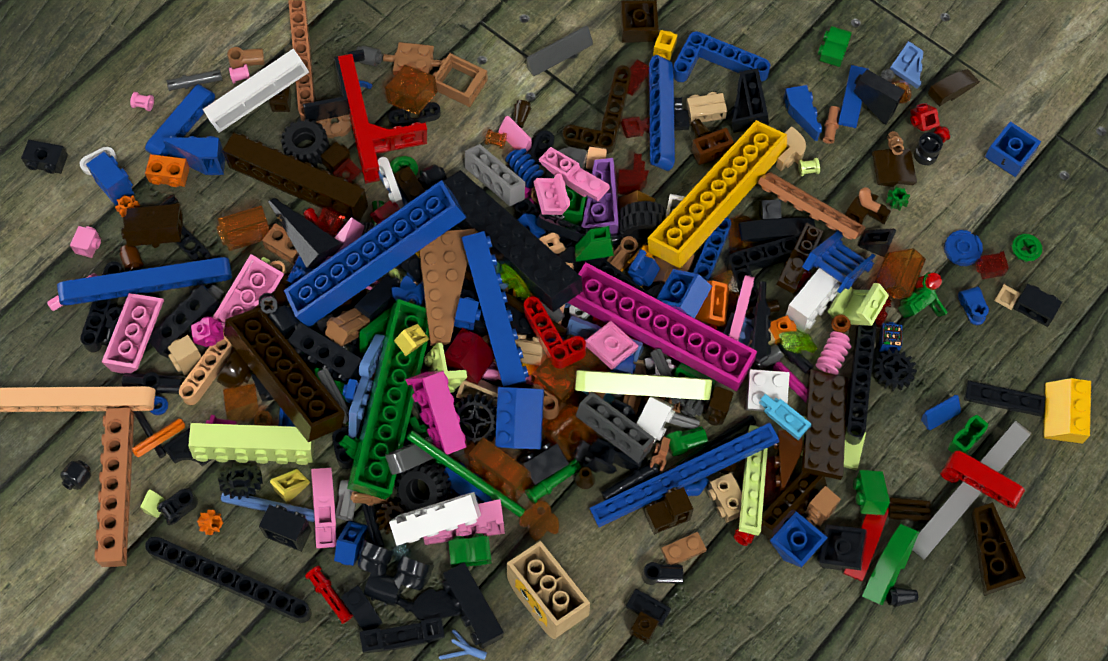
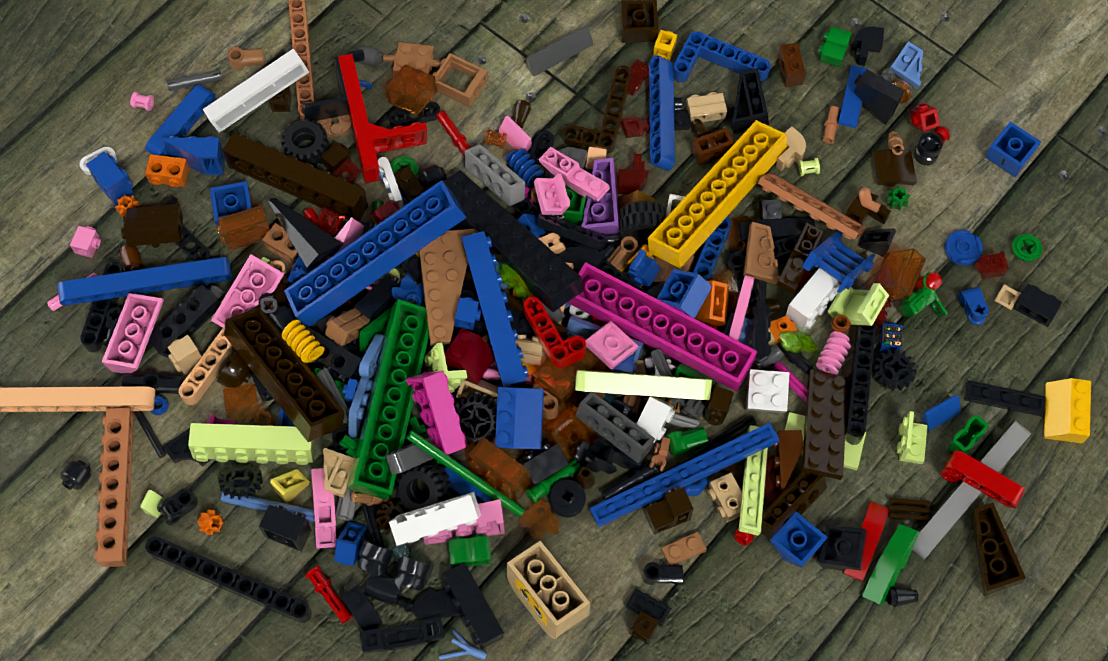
black brick [21,139,68,174] -> none
orange axle [132,419,185,457] -> none
dark pink brick [191,317,224,347] -> none
bright pink bush [229,64,250,84] -> none
light yellow slope [394,324,429,356] -> none
green slope [575,226,614,262] -> none
medium azure hinge [759,394,812,440] -> none
blue slope [784,85,822,141] -> none
medium nougat brick [804,486,841,527] -> none
green brick [853,470,890,515] -> none
dark brown slope [928,69,980,107] -> none
none -> blue brick [210,181,256,231]
none -> yellow piece [282,320,324,363]
none -> tan wing [323,448,354,498]
none -> red pin [436,111,471,158]
none -> black piece [550,479,586,518]
none -> medium nougat wing [743,222,780,284]
none -> reddish brown brick [778,43,806,87]
none -> black brick [852,27,884,66]
none -> yellowish green bracket [897,411,927,464]

